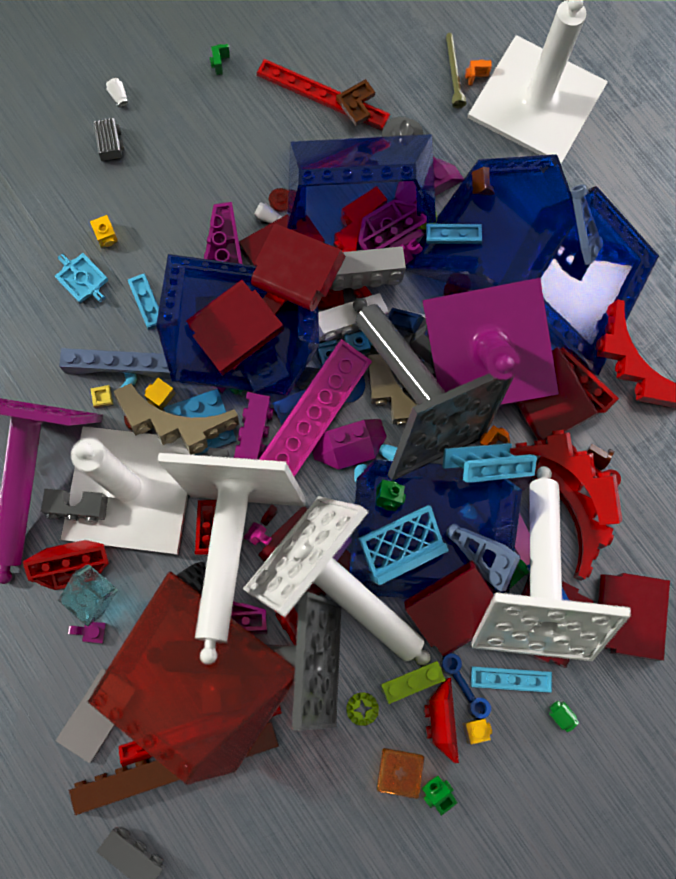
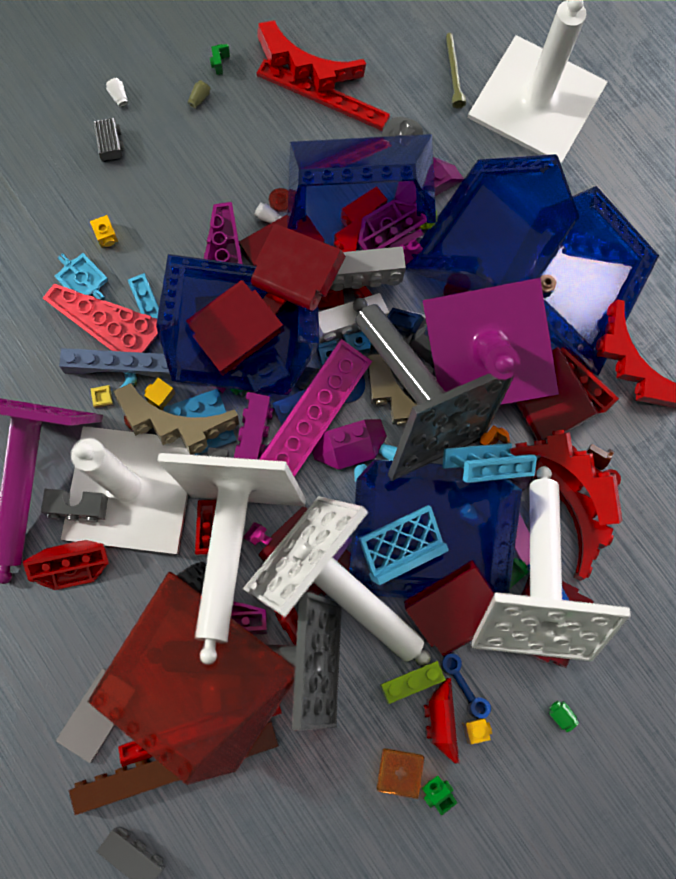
clear light blue brick [58,564,118,627] -> none
magenta plate [68,621,107,644] -> none
dark red tile [260,504,278,526] -> none
reddish brown plate [336,79,375,126] -> none
lime gear [346,692,379,726] -> none
green brick [373,479,406,511] -> none
medium azure tile [426,224,482,244] -> none
sand blue plate [446,523,520,592] -> none
orange bracket [465,59,492,85] -> none
medium azure tile [470,666,552,693] -> none
reddish brown tile [472,167,495,195] -> none
sand blue plate [571,184,603,265] -> none
dark red piece [597,573,670,661] -> none
none -> coral wing [43,284,168,353]
none -> olive cone [187,80,211,109]
none -> red arch [258,20,366,92]
none -> medium nougat brick [540,275,556,297]

